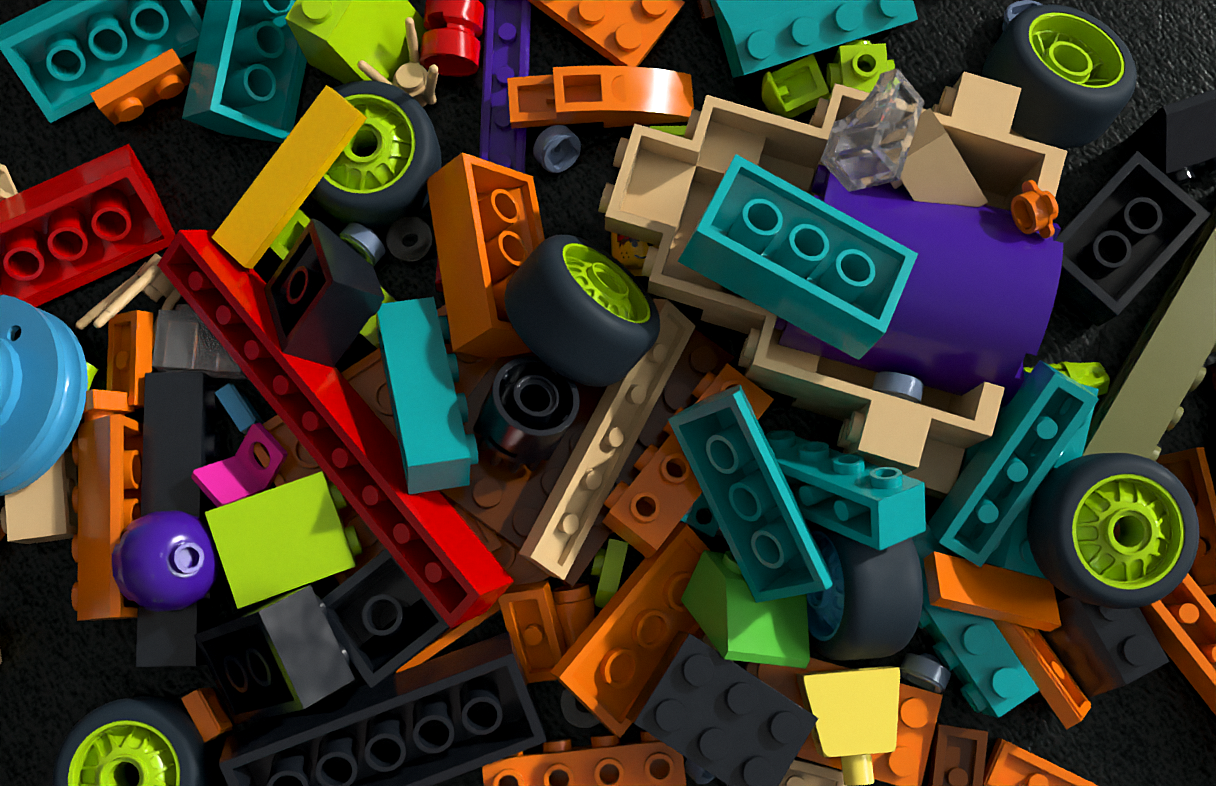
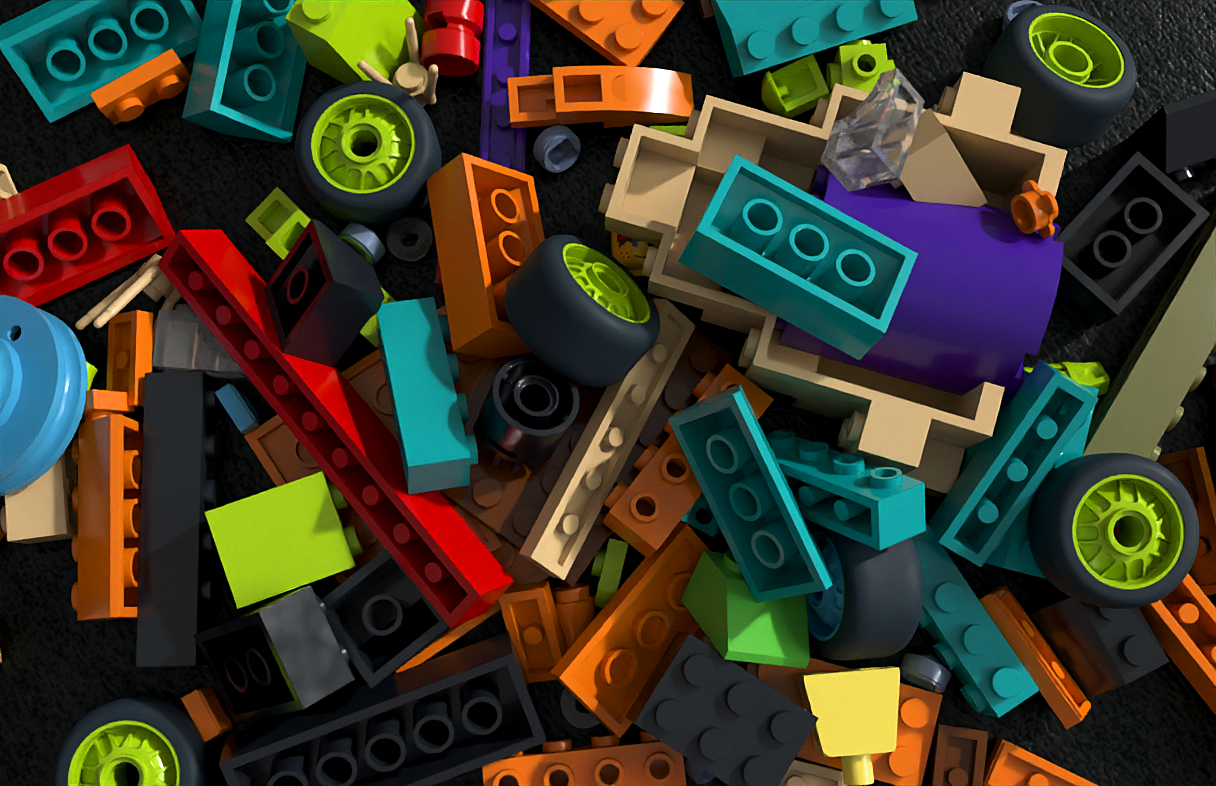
dark purple cylinder [112,510,221,612] -> none
dark pink bracket [191,423,288,507] -> none
yellow tile [211,85,367,269] -> none
sand blue tile [872,371,924,404] -> none
orange tile [923,551,1061,632] -> none

